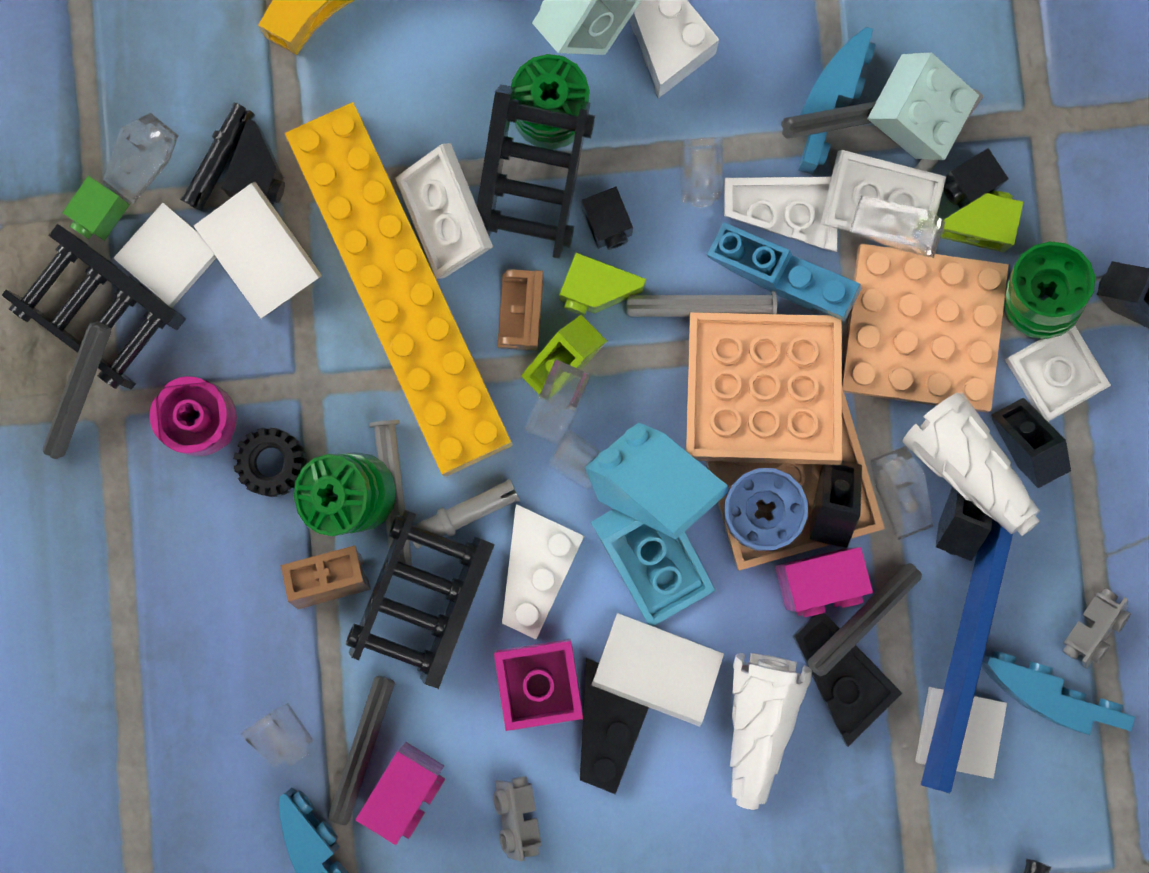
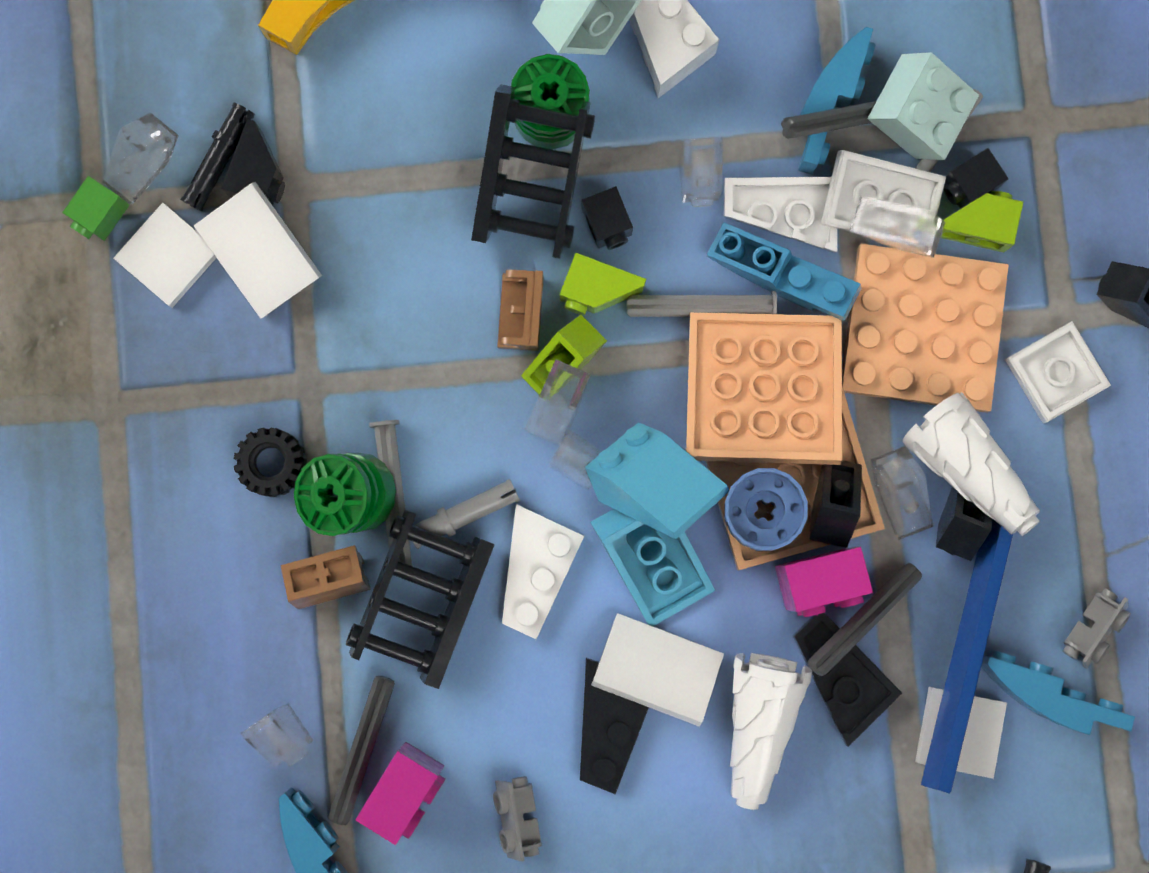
black fence [2,224,186,390] -> none
dark grey axle [43,321,111,459] -> none
dark pink brick [150,376,237,456] -> none
yellow brick [285,102,513,477] -> none
white tile [395,143,493,279] -> none
dark pink brick [494,639,583,731] -> none
black slope [991,398,1071,488] -> none
green wheel [1004,241,1095,339] -> none

